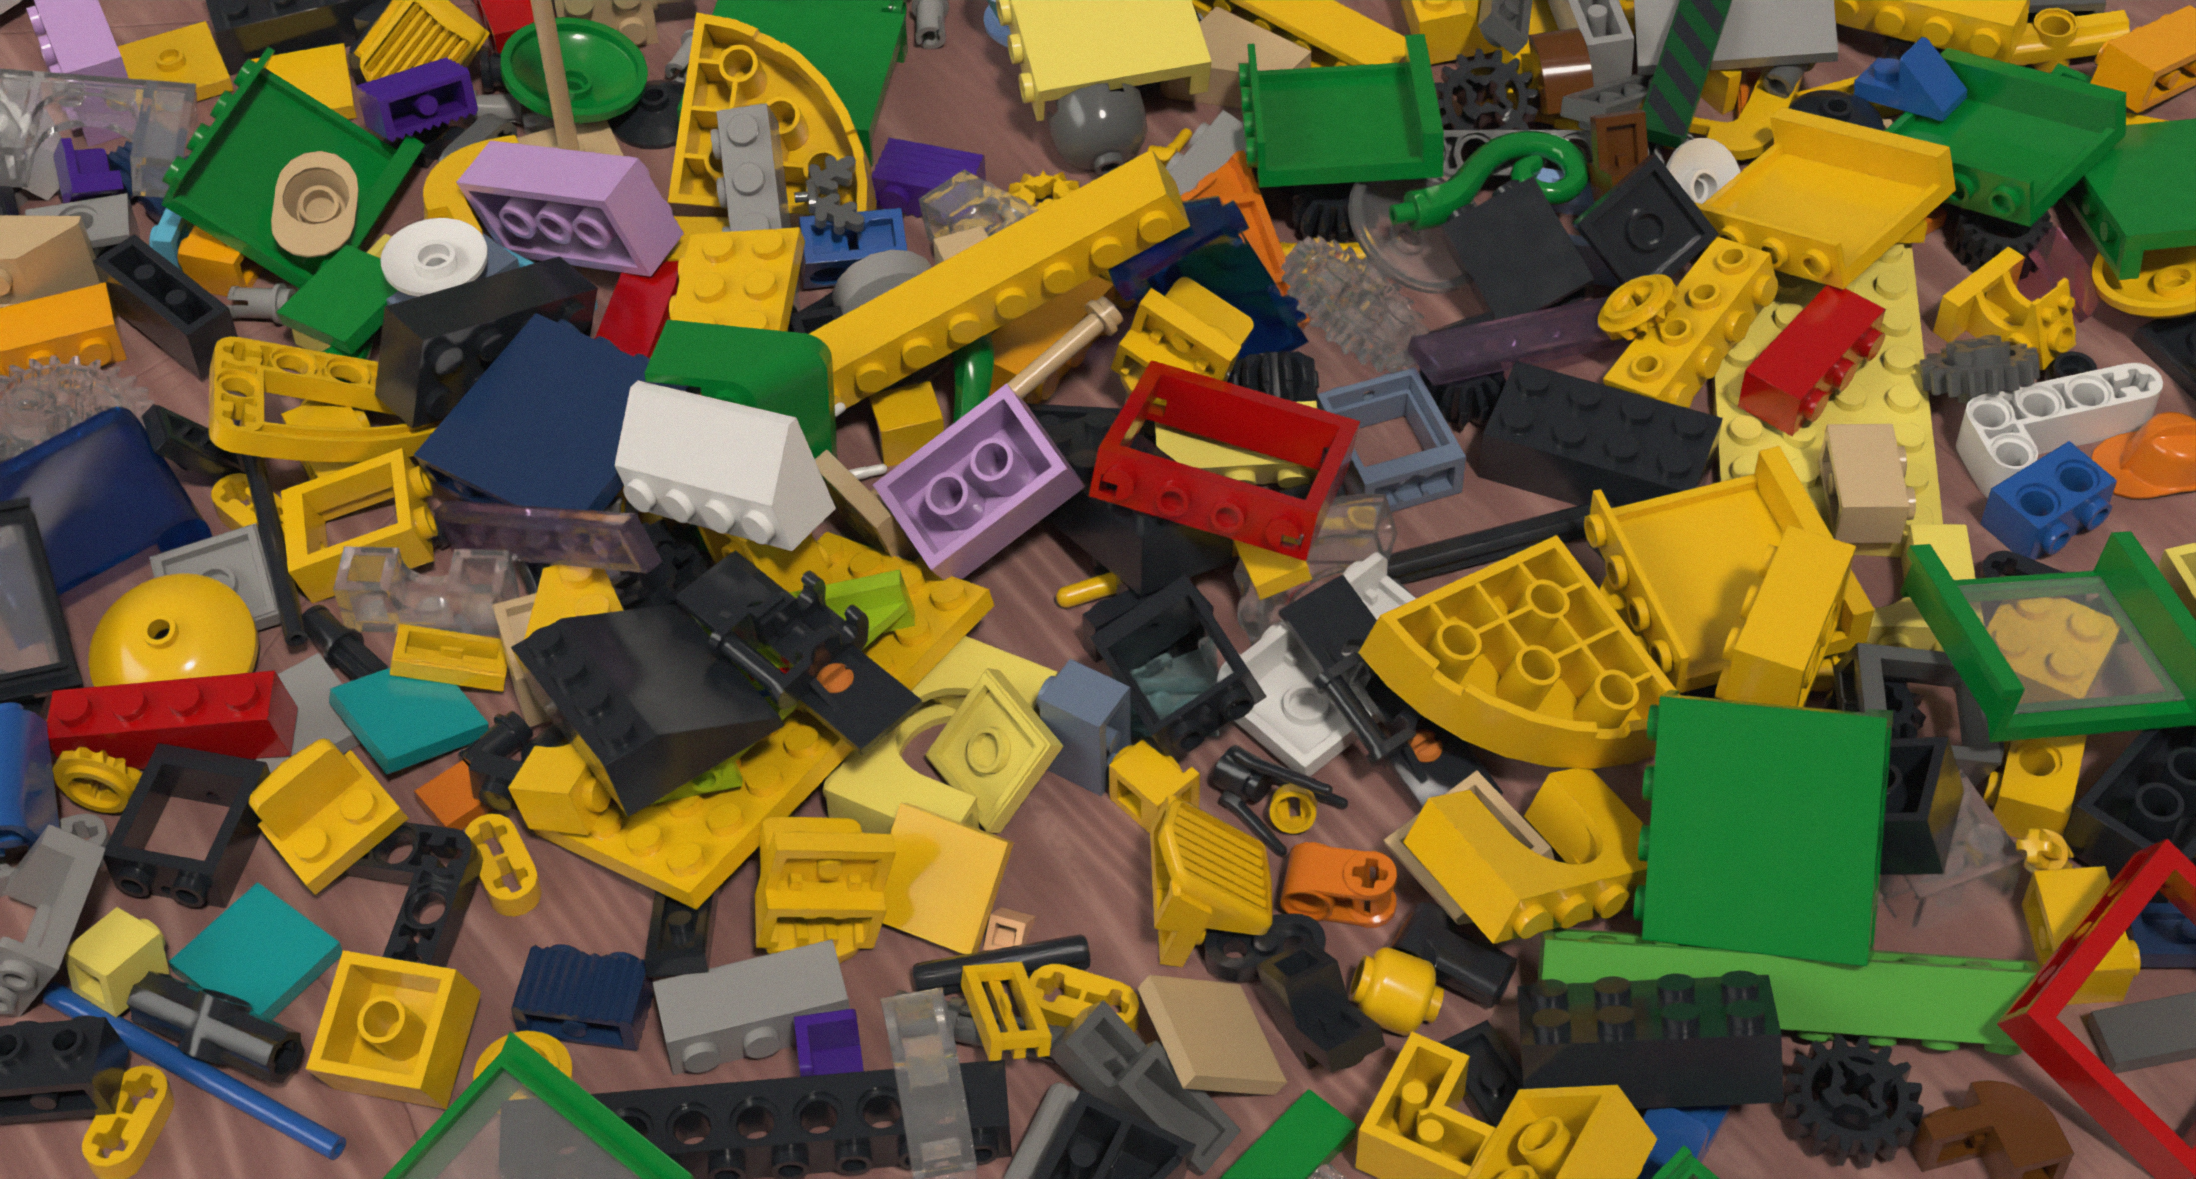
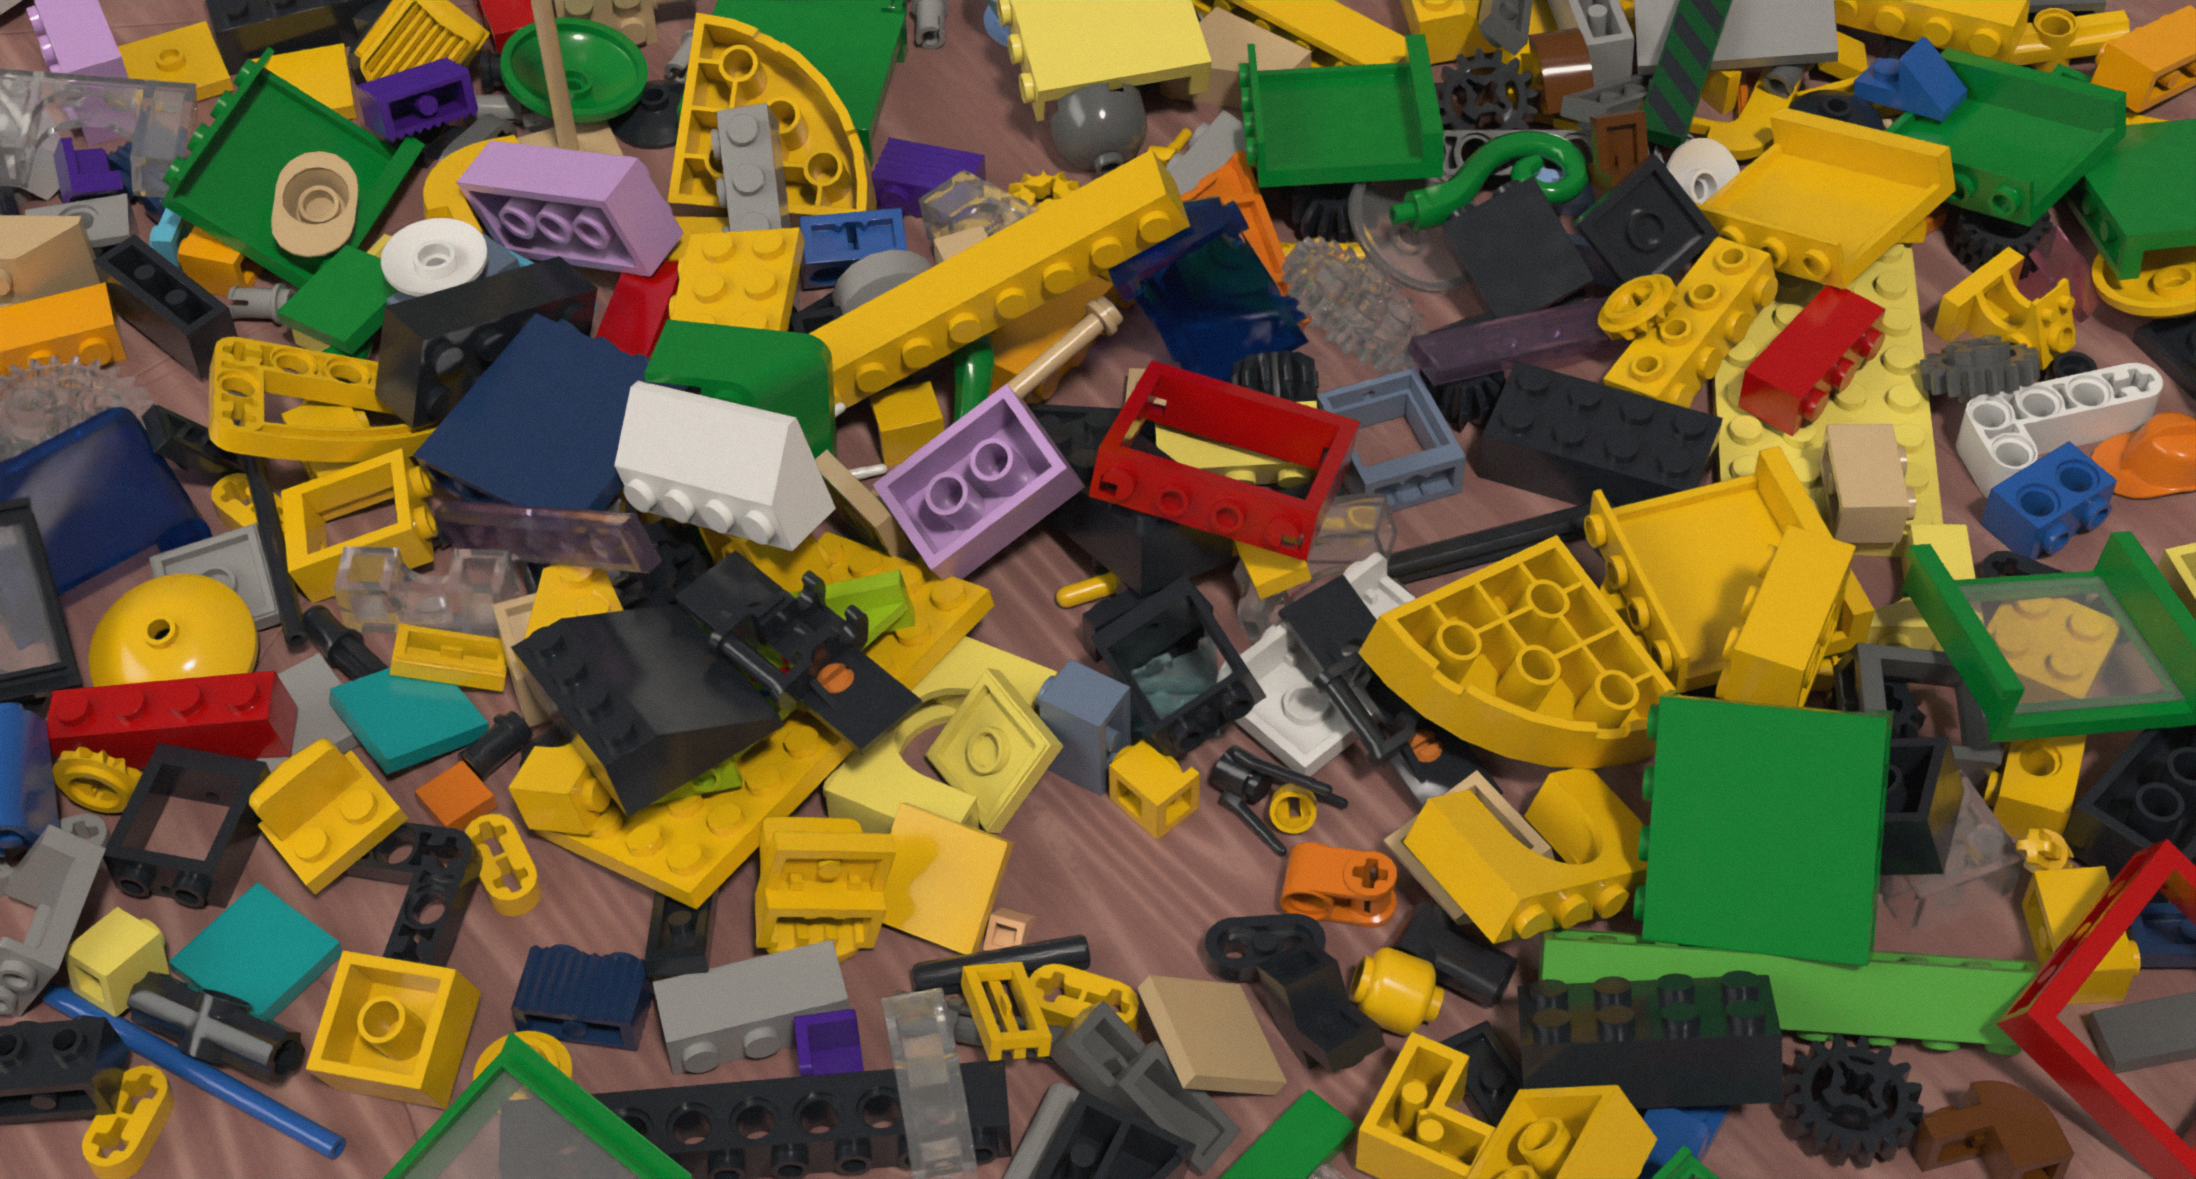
black plate [468,750,524,811] -> none
dark grey animal [794,156,864,235] -> none
yellow piece [1110,277,1254,406] -> none
yellow piece [1150,795,1273,967] -> none
none -> yellow tile [1818,31,1868,80]

